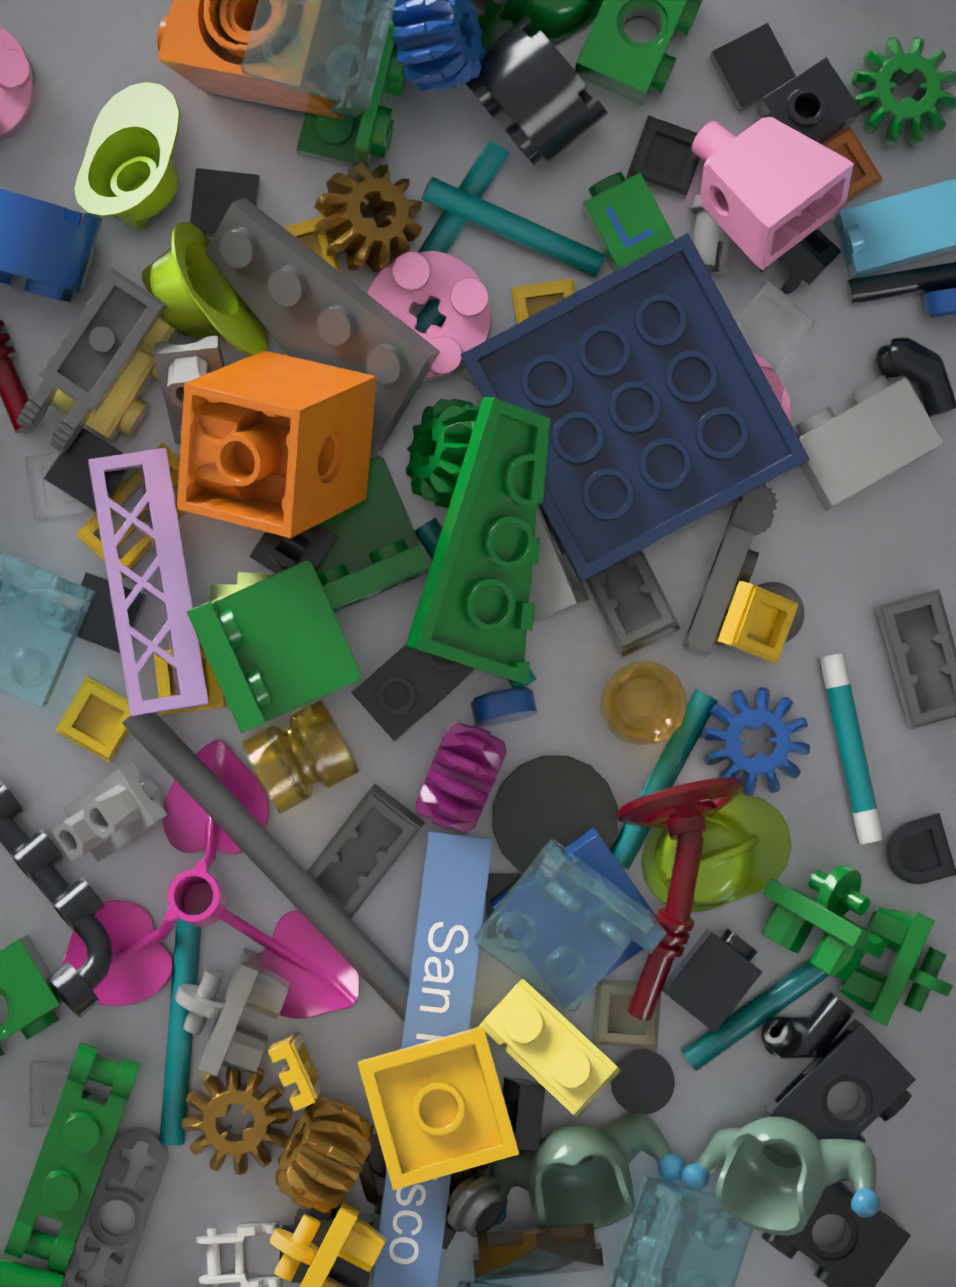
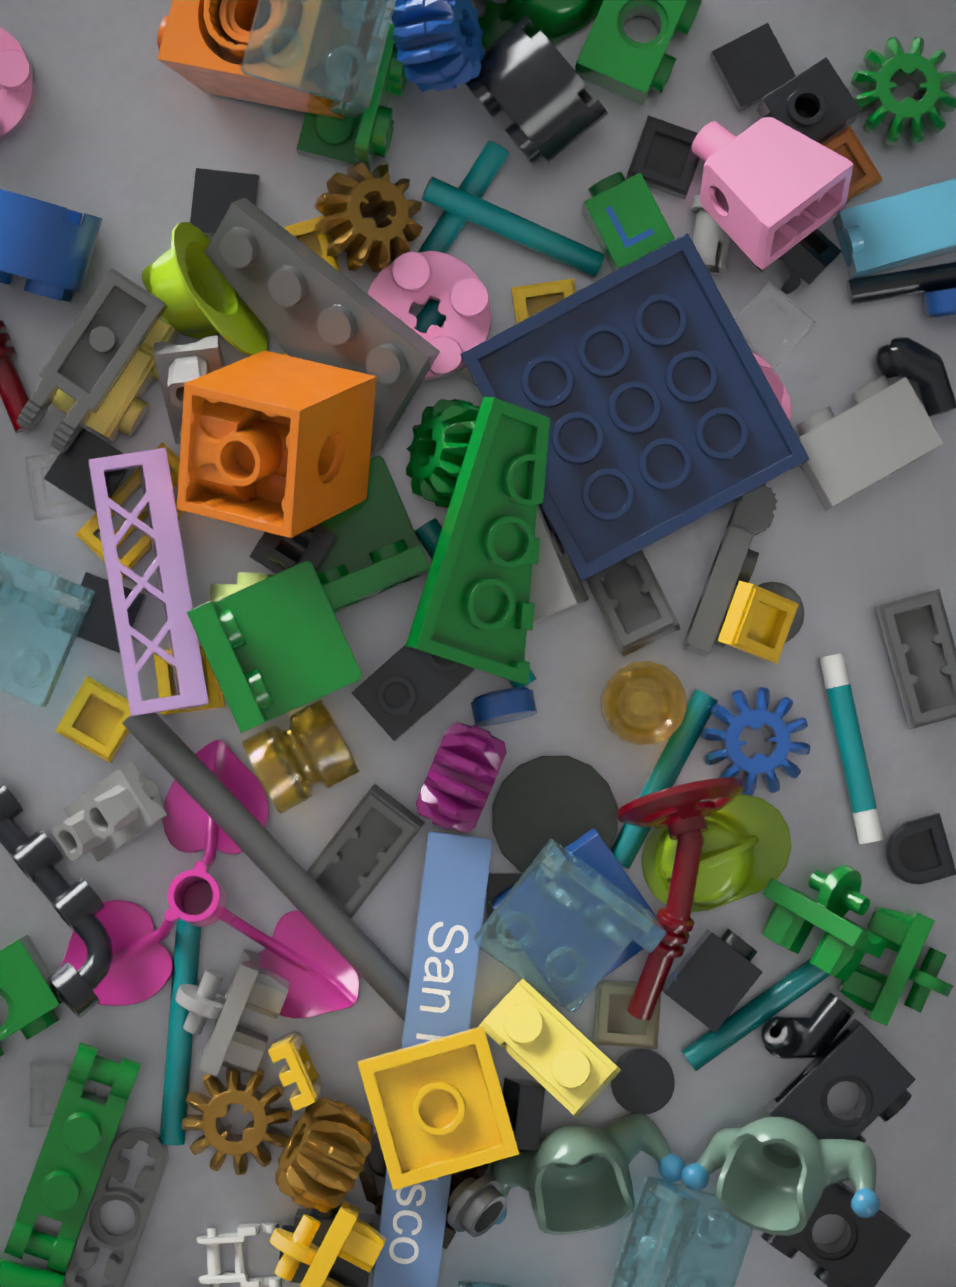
piece [74,82,180,230] -> none
dark brown slope [473,1223,604,1281] -> none

